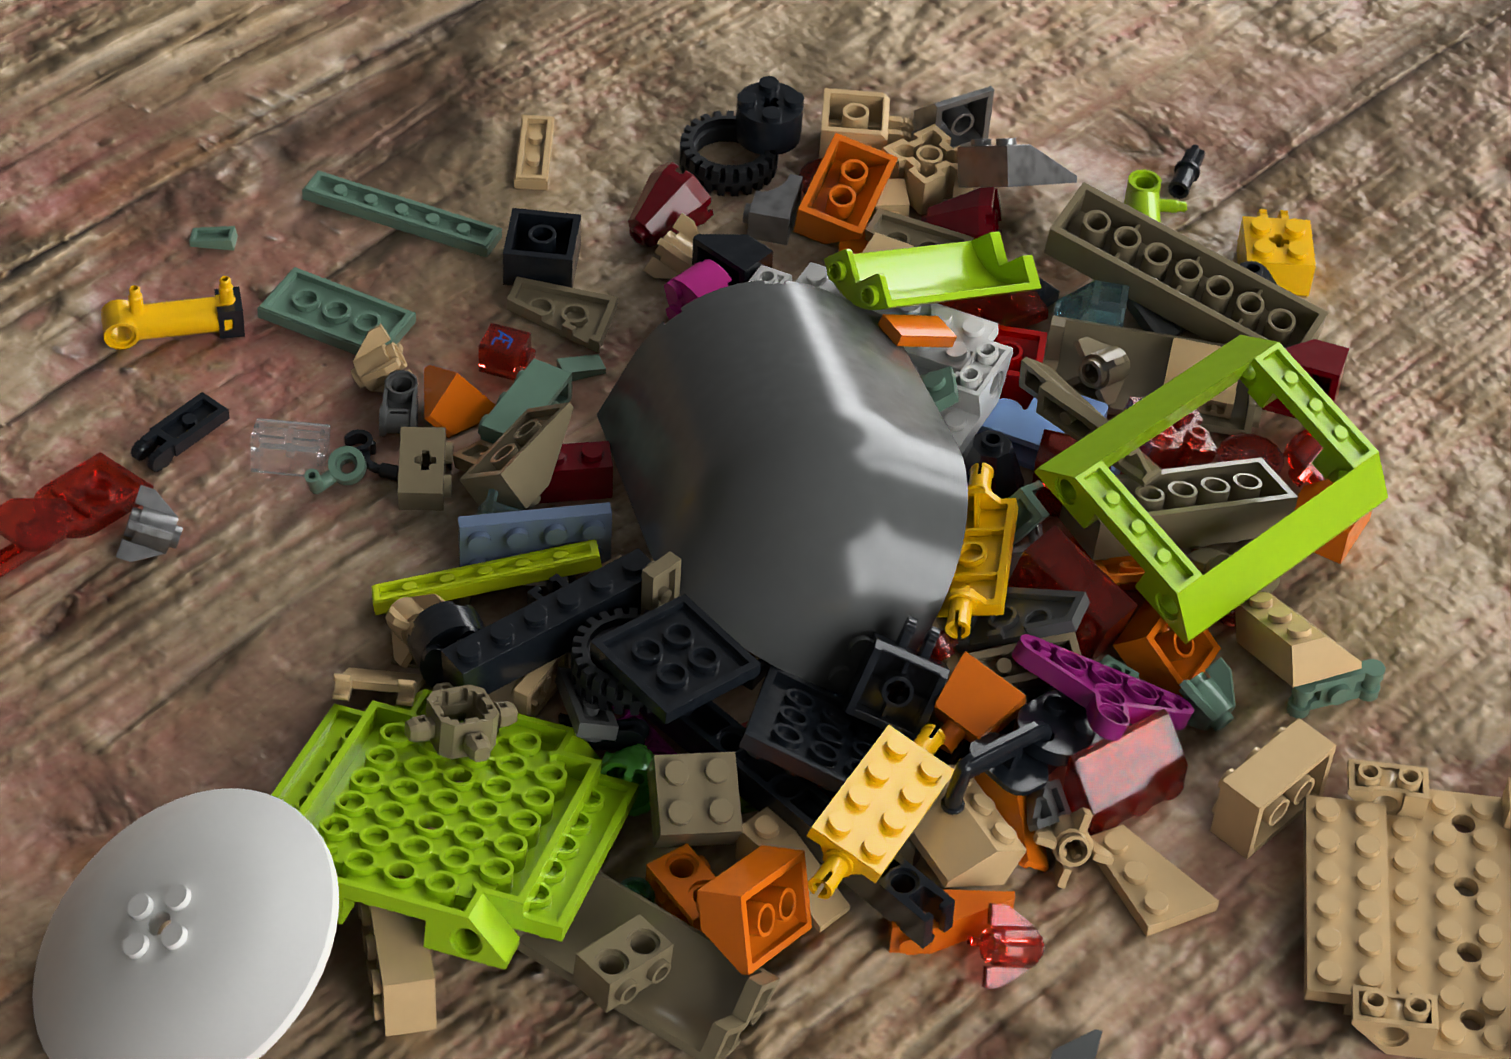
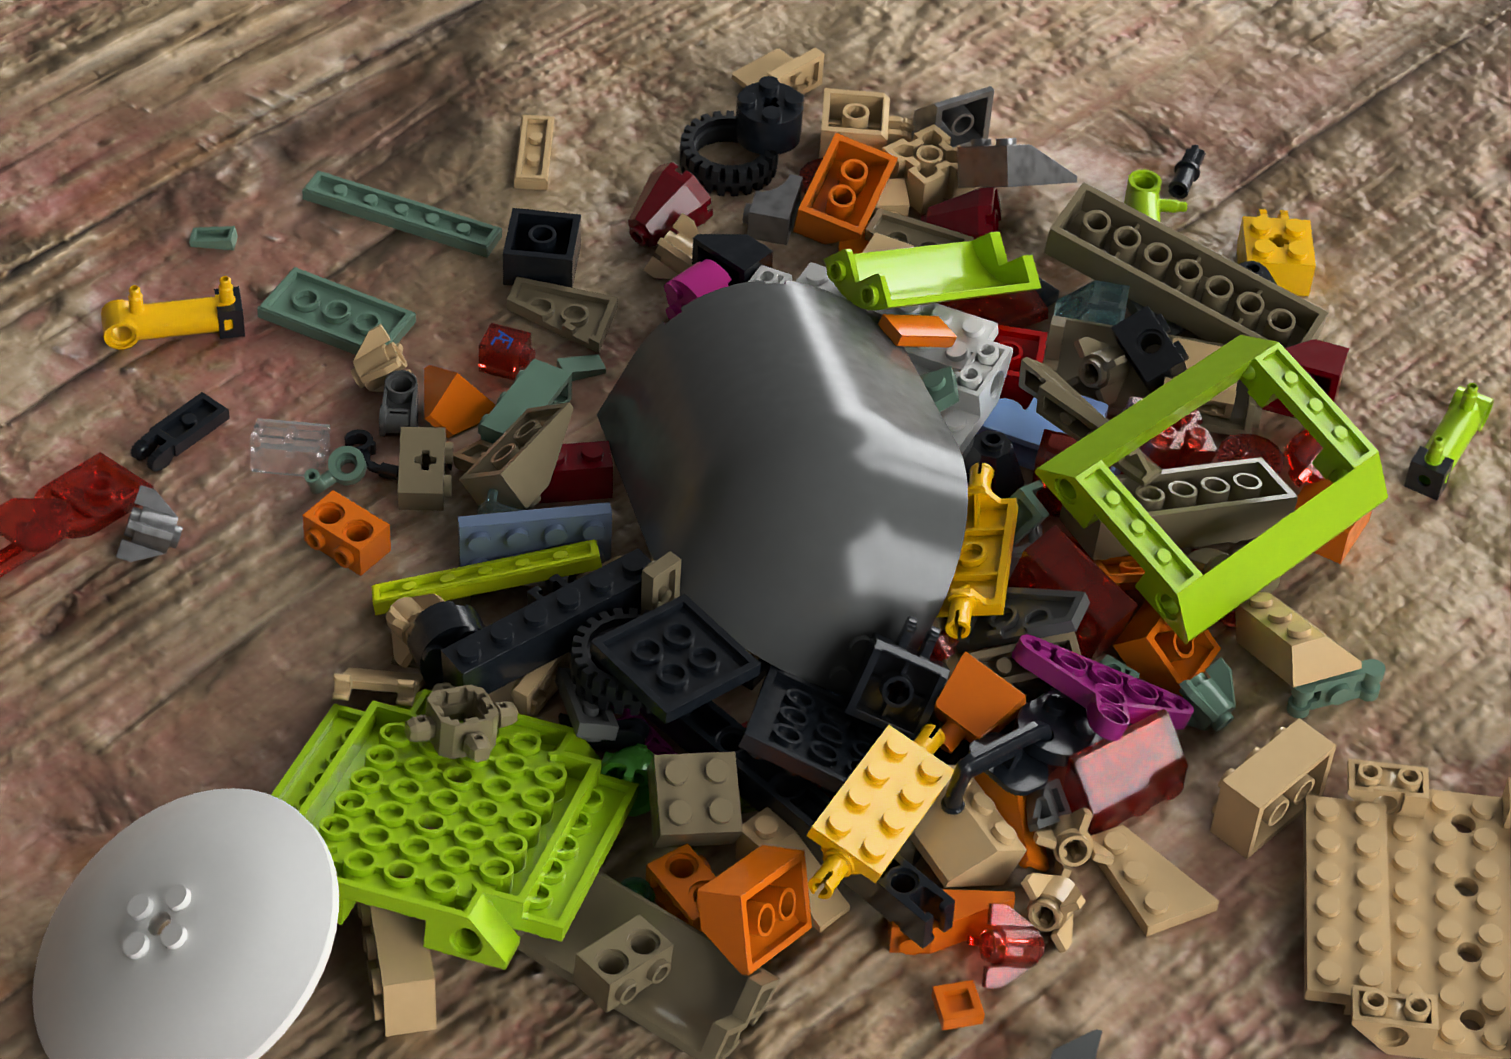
none -> orange brick [302,490,391,576]
none -> tan bracket [732,47,824,95]
none -> orange plate [931,980,985,1031]
none -> tan brick [1008,873,1086,953]
none -> black brick [1111,306,1189,394]
none -> lime piece [1404,383,1494,501]

